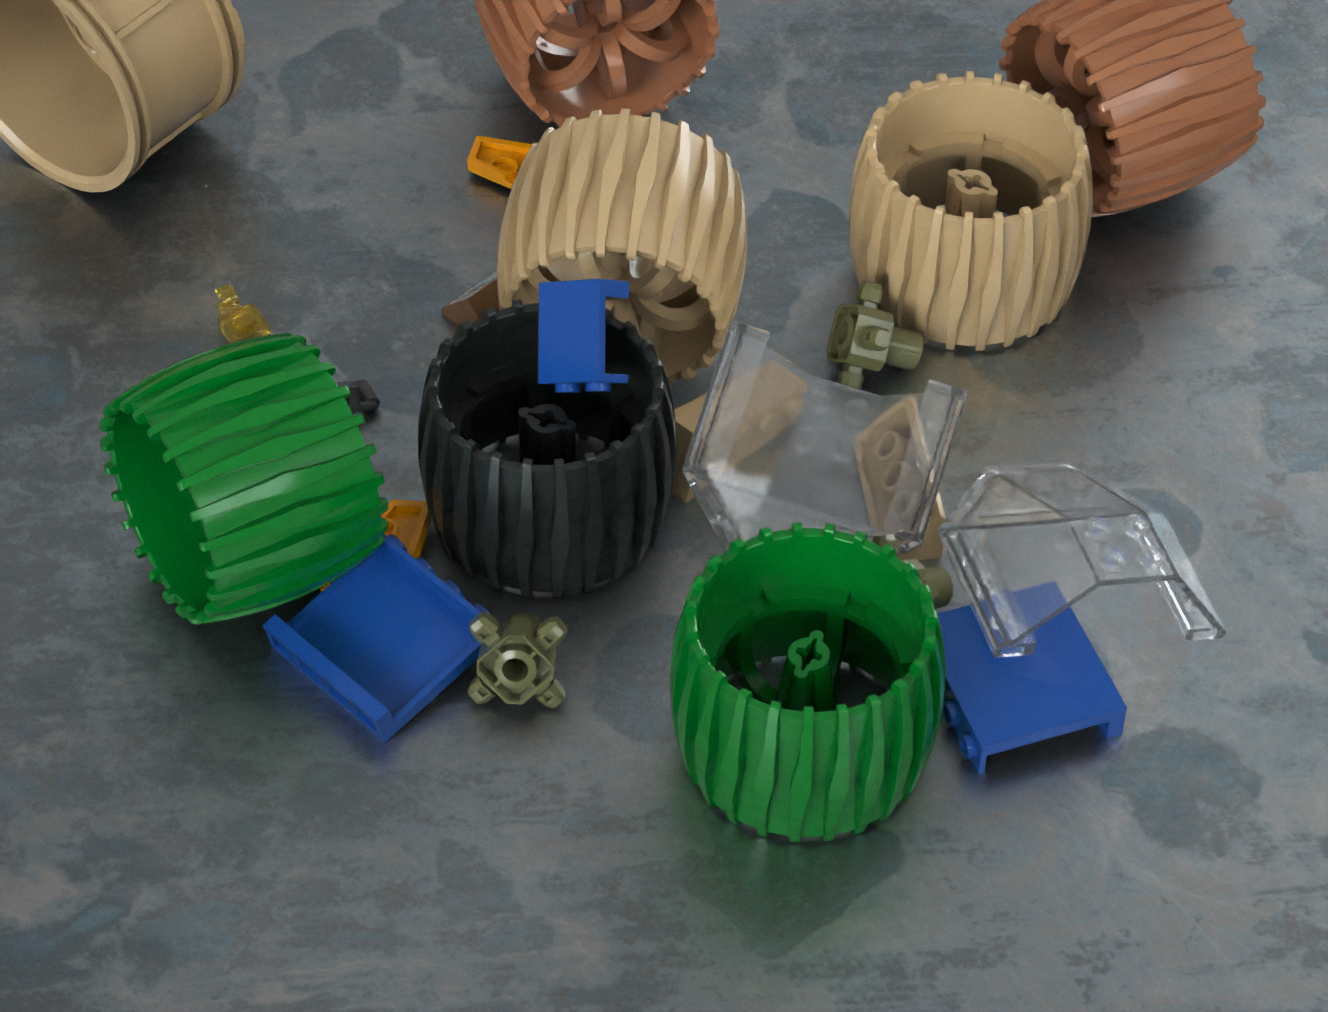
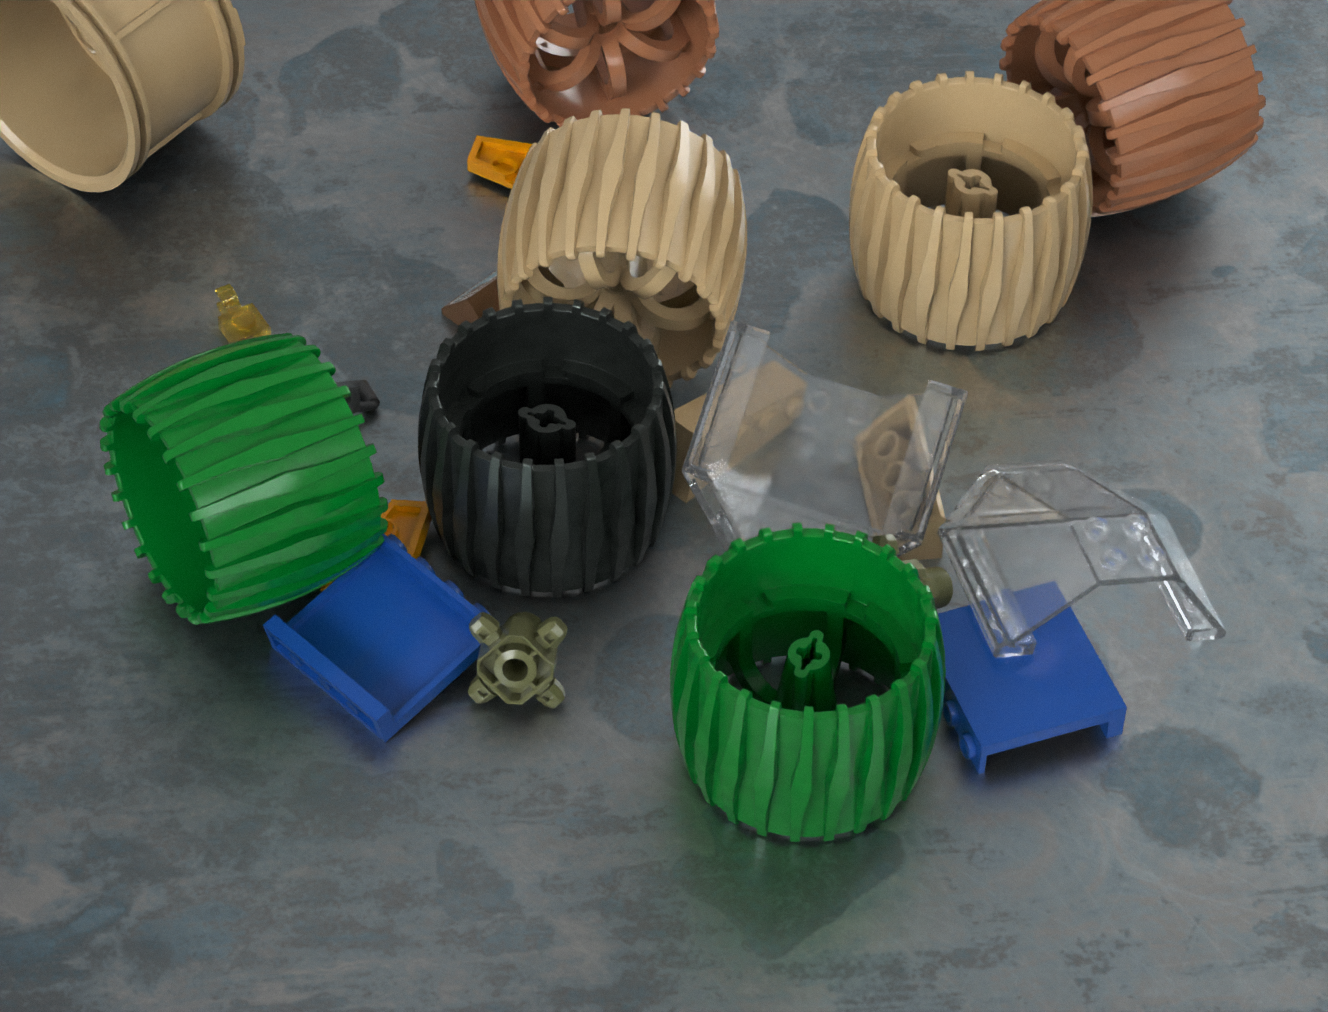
blue panel [538,279,629,393] -> none
olive piece [826,281,924,393] -> none

